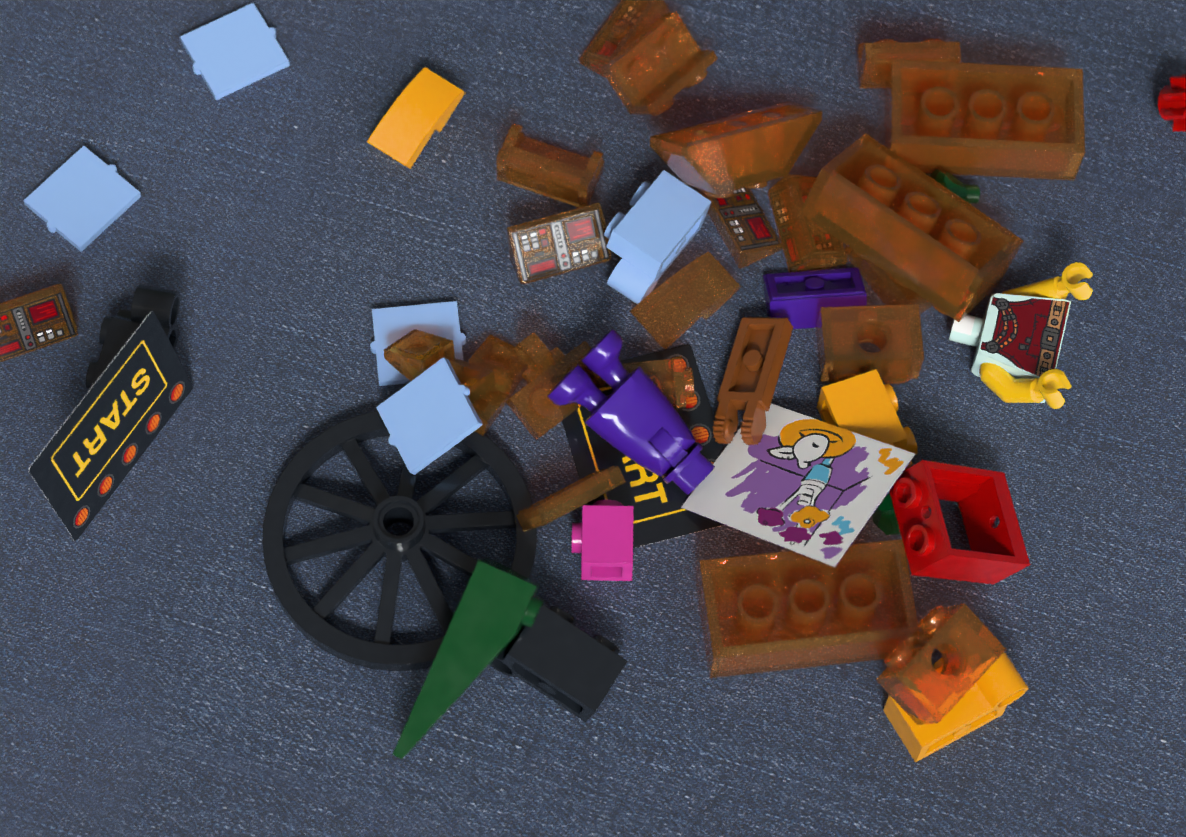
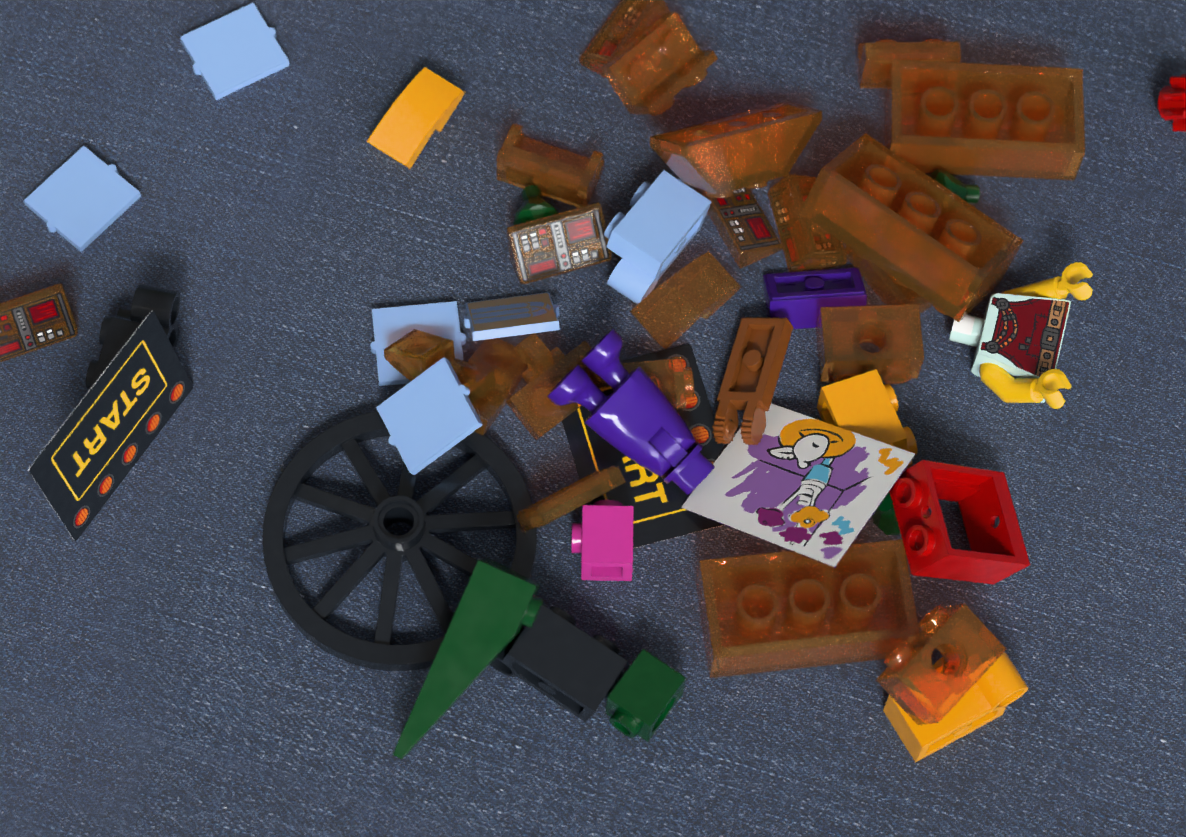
none -> piece [464,292,560,341]
none -> dark green rock [513,185,561,239]
none -> dark green brick [606,649,686,742]

